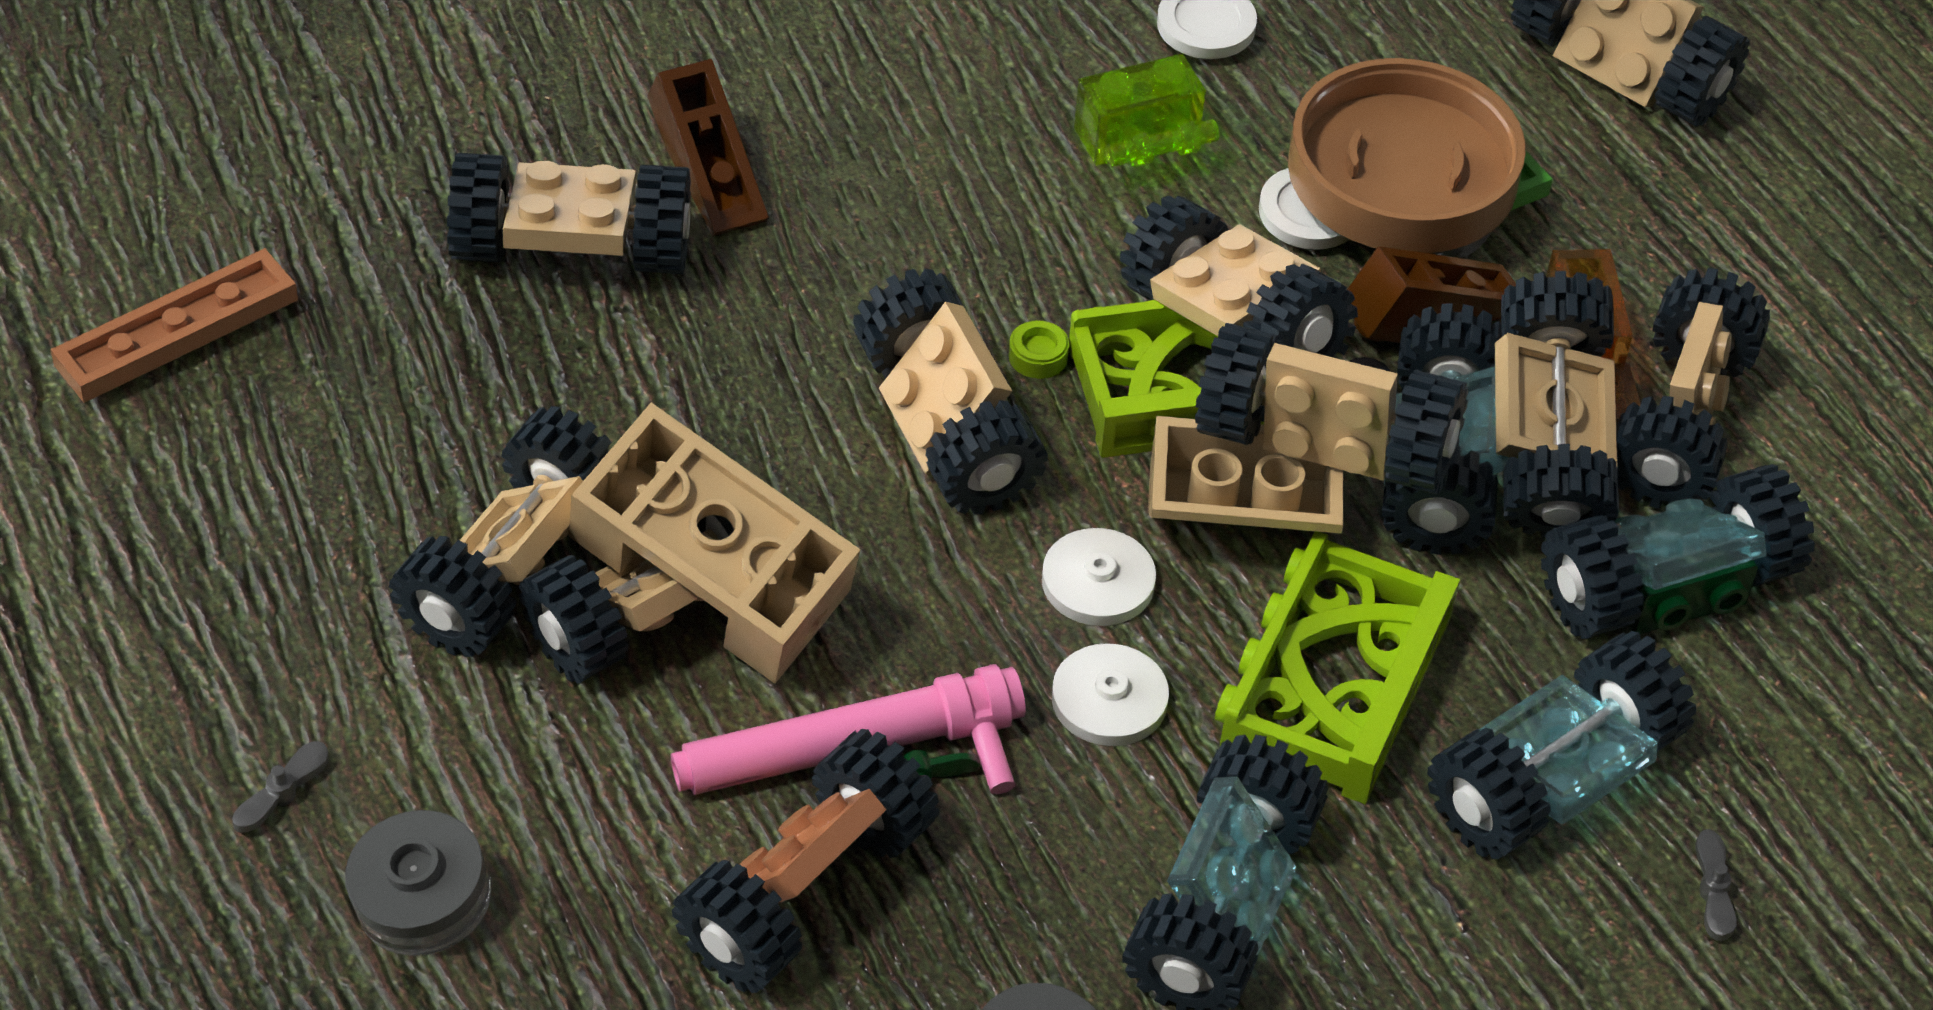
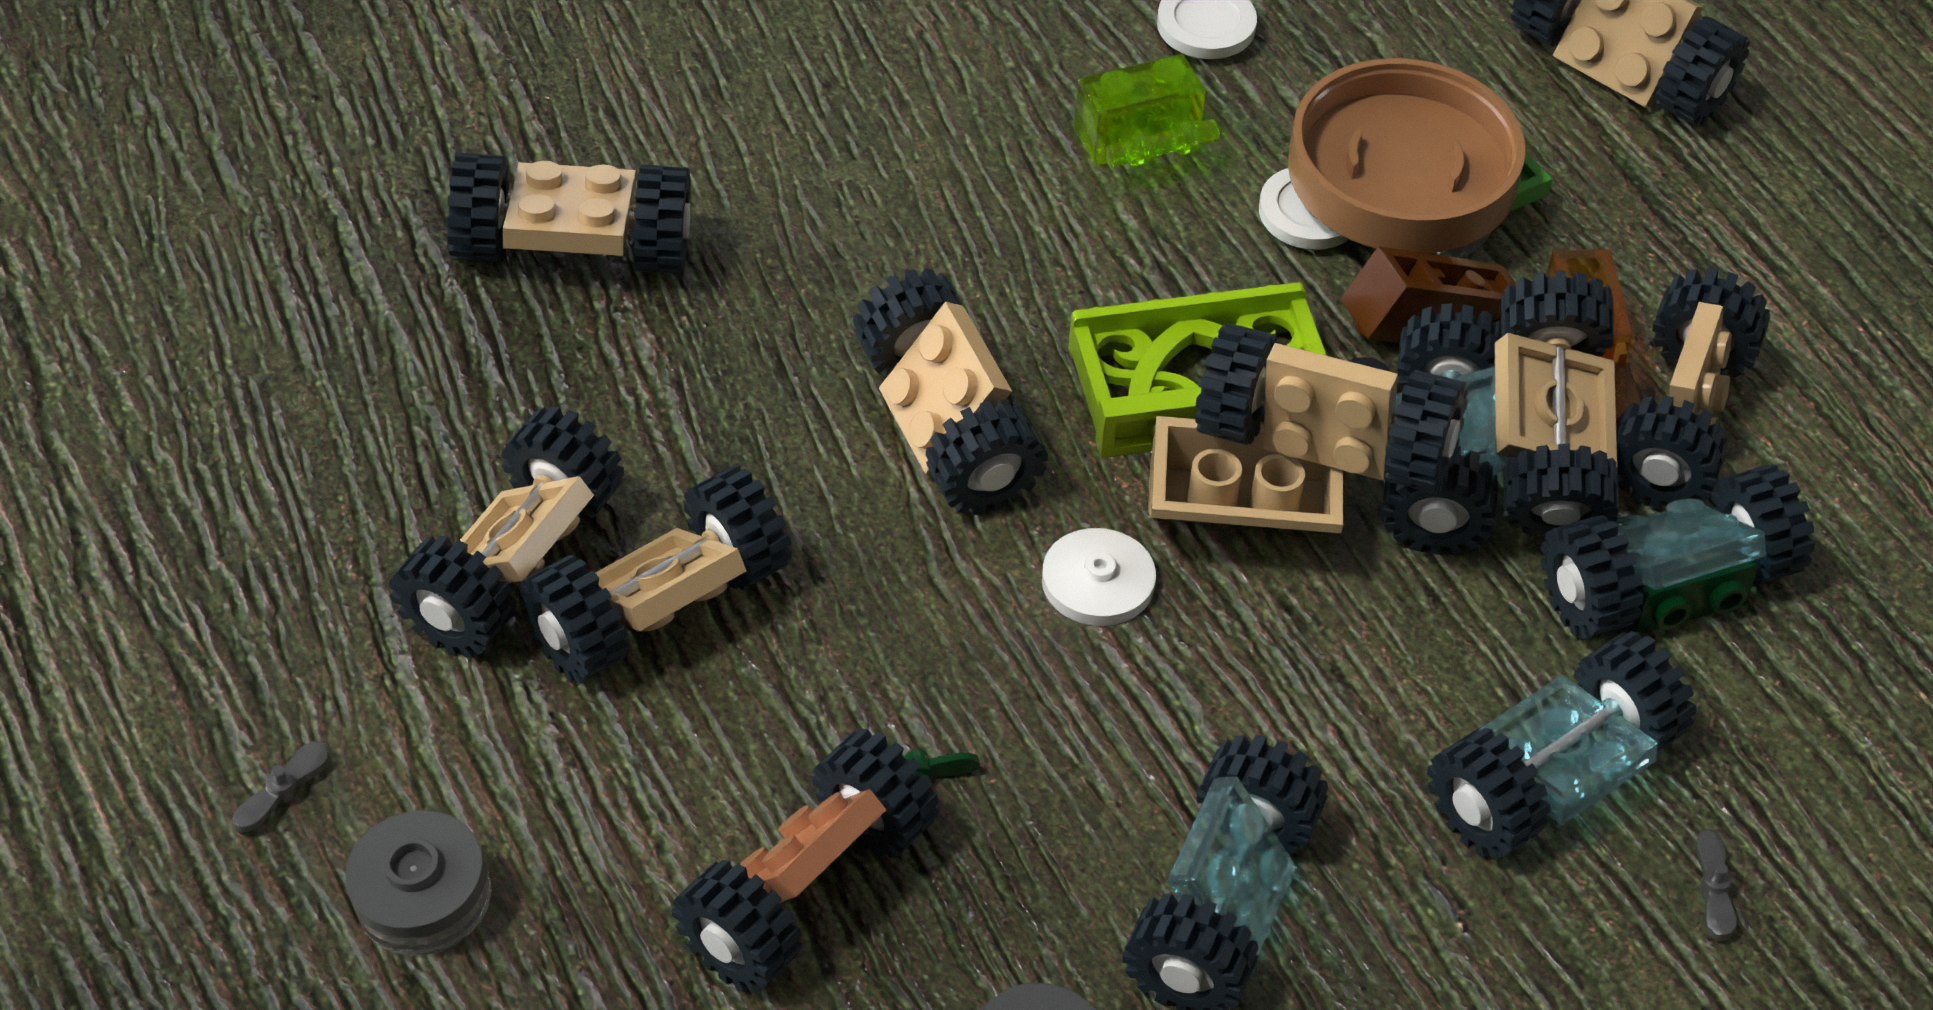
nougat plate [50,248,298,403] -> none
tan plate [569,402,861,684] -> none
reddish brown slope [647,58,769,236] -> none
bright pink cylinder [671,664,1026,795] -> none
lime tile [1008,320,1069,379] -> none
white piece [1052,644,1169,746] -> none
plate [1120,196,1358,357] -> none
lime fence [1215,531,1460,805] -> none

